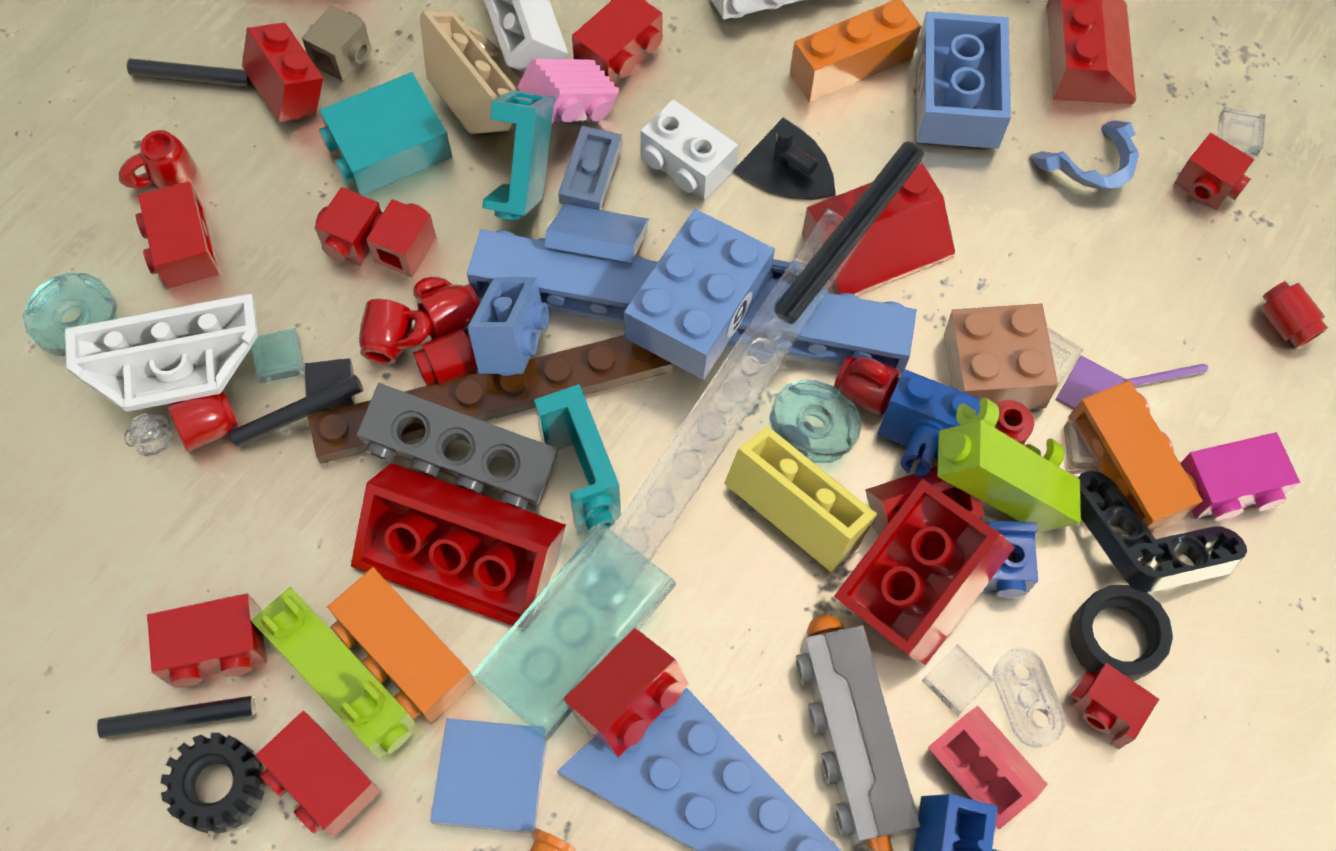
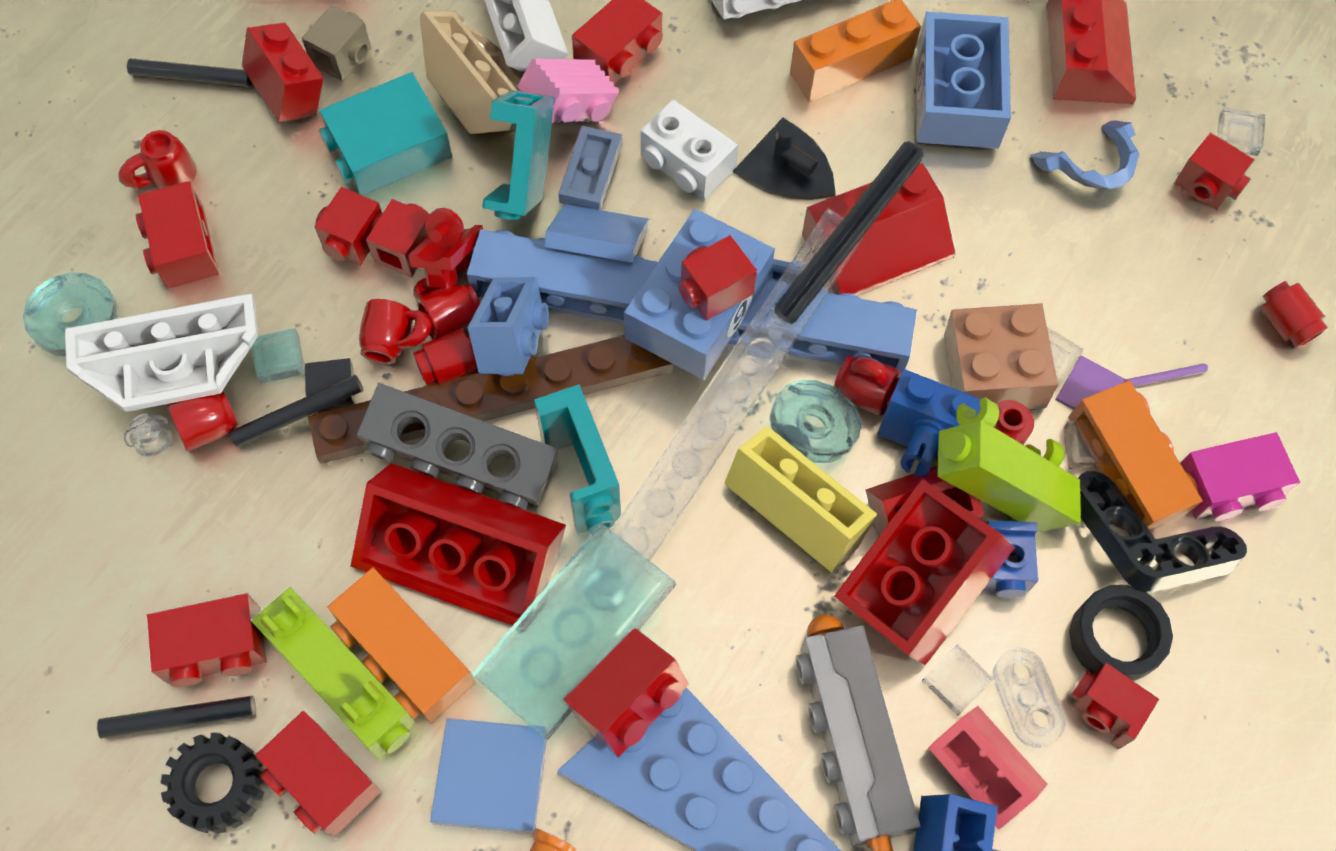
none -> red hips [409,207,483,288]
none -> red brick [678,235,757,321]

